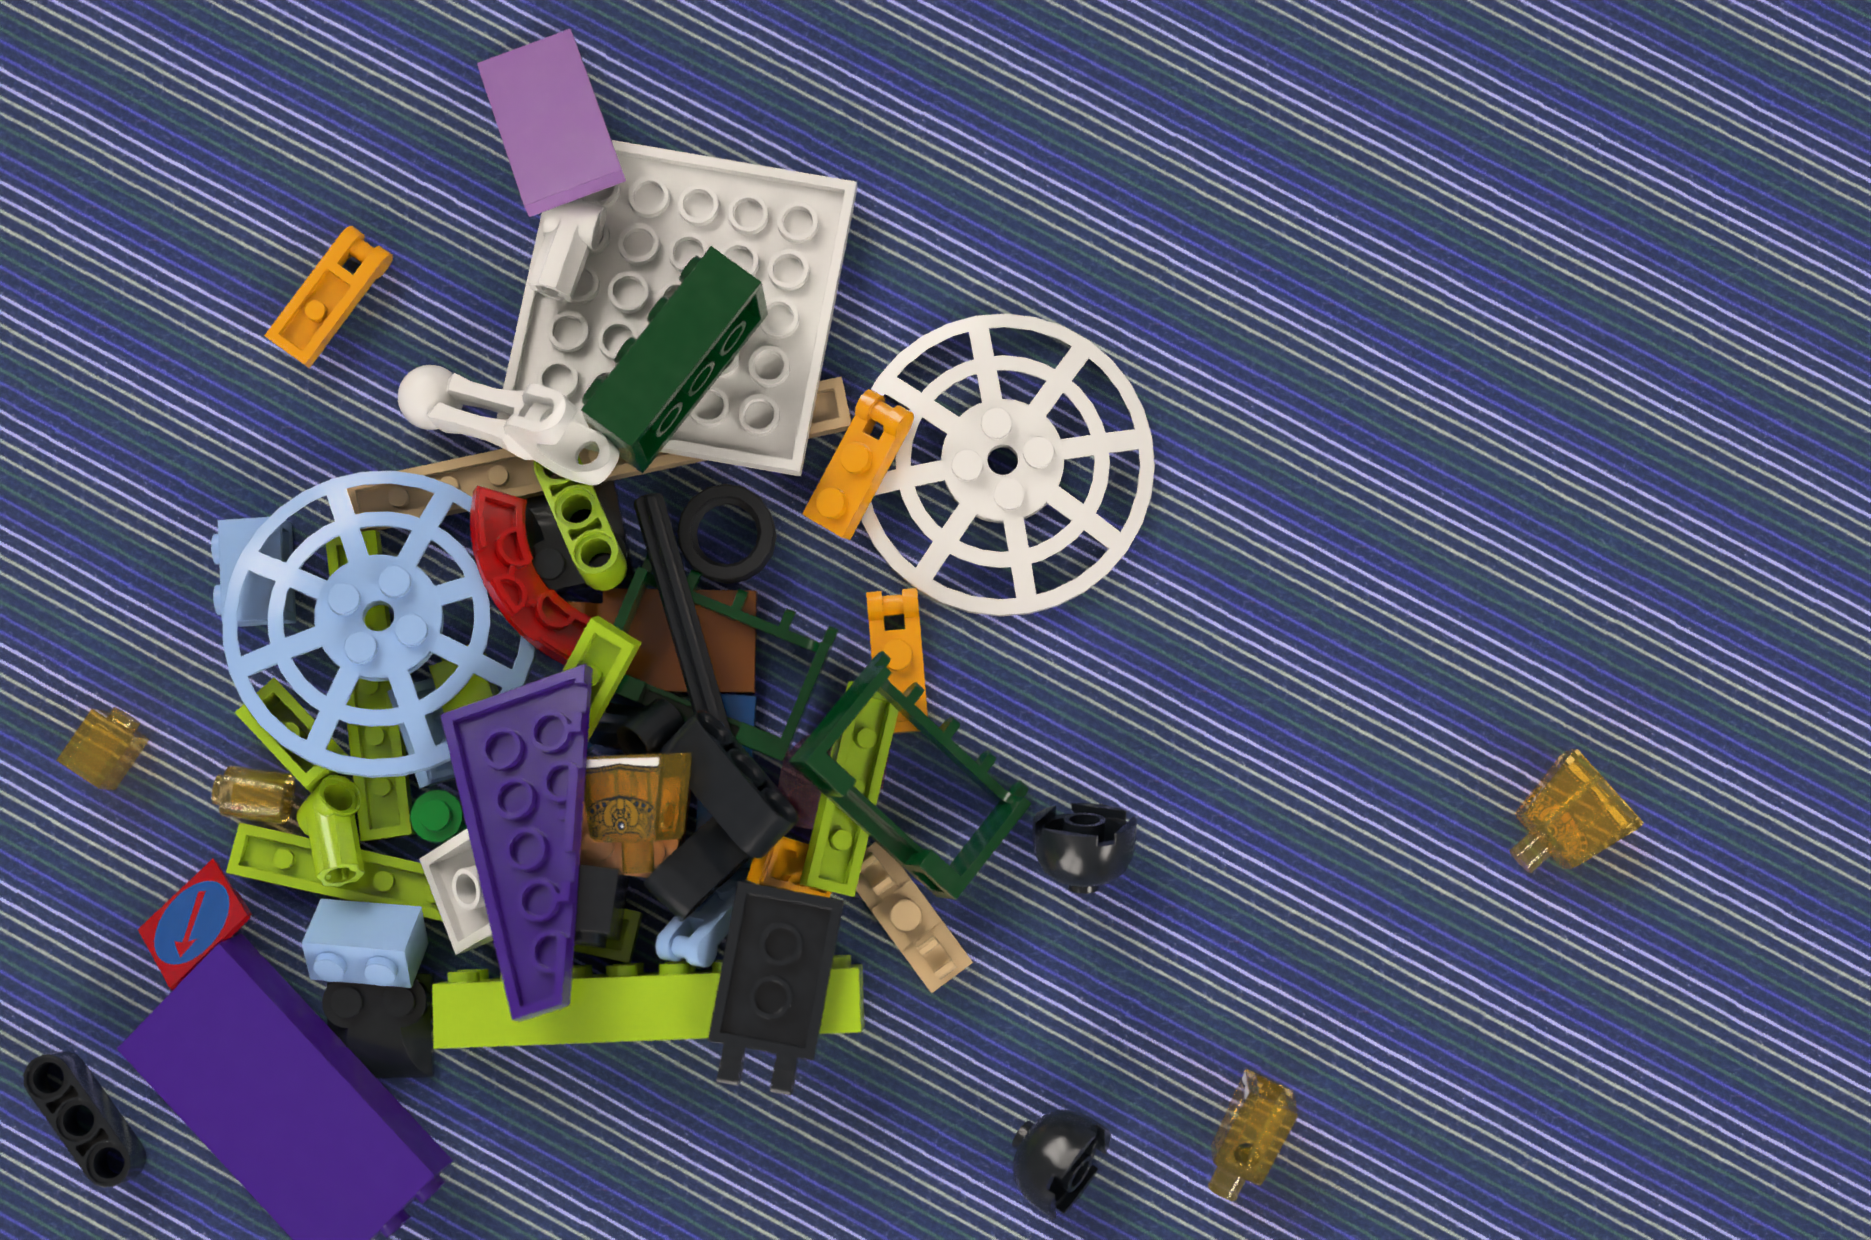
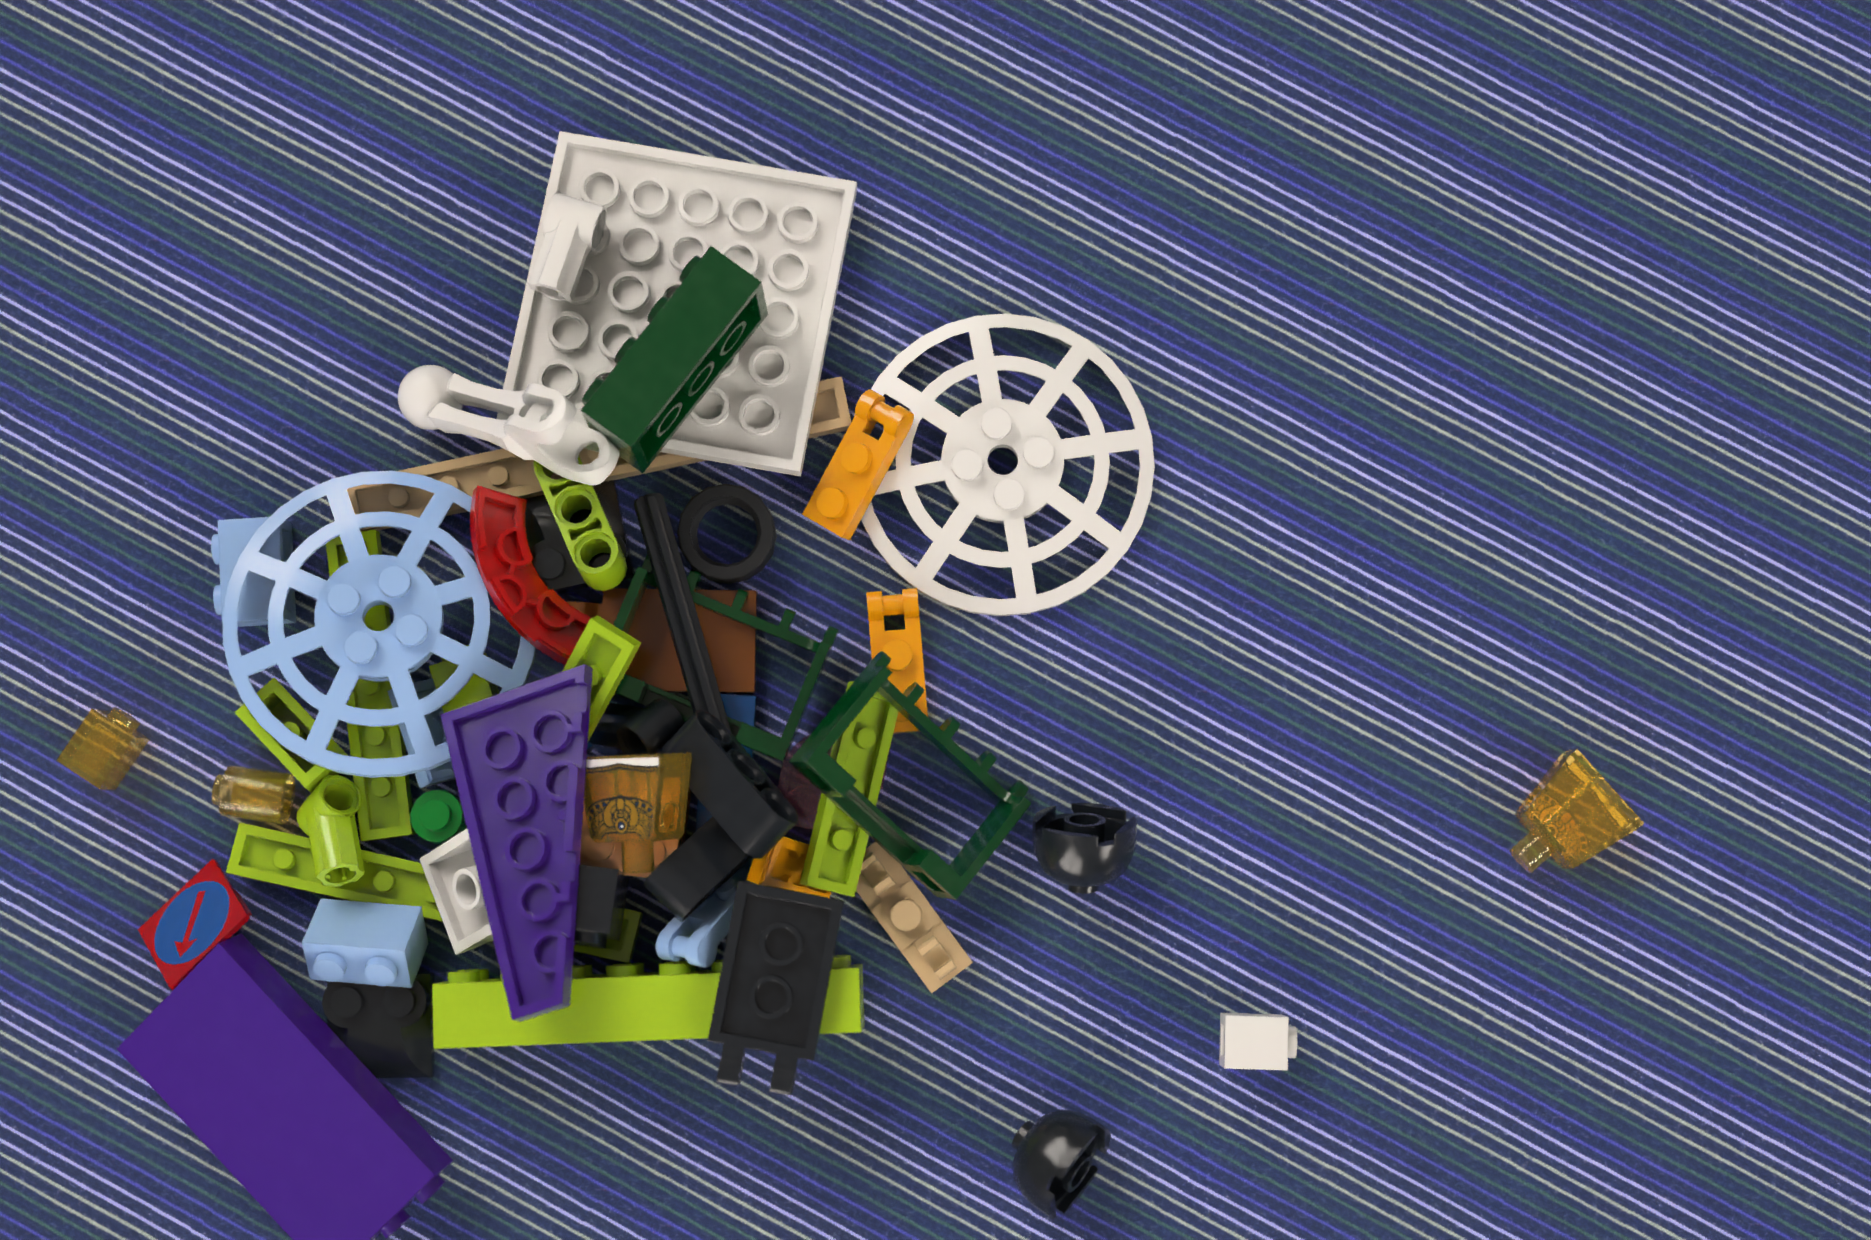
black beam [24,1051,146,1187] -> none
light orange plate [264,225,393,369] -> none
medium lavender tile [477,28,626,217] -> none
clear yellow torso [1208,1068,1299,1201] -> none
none -> white brick [1219,1013,1297,1070]

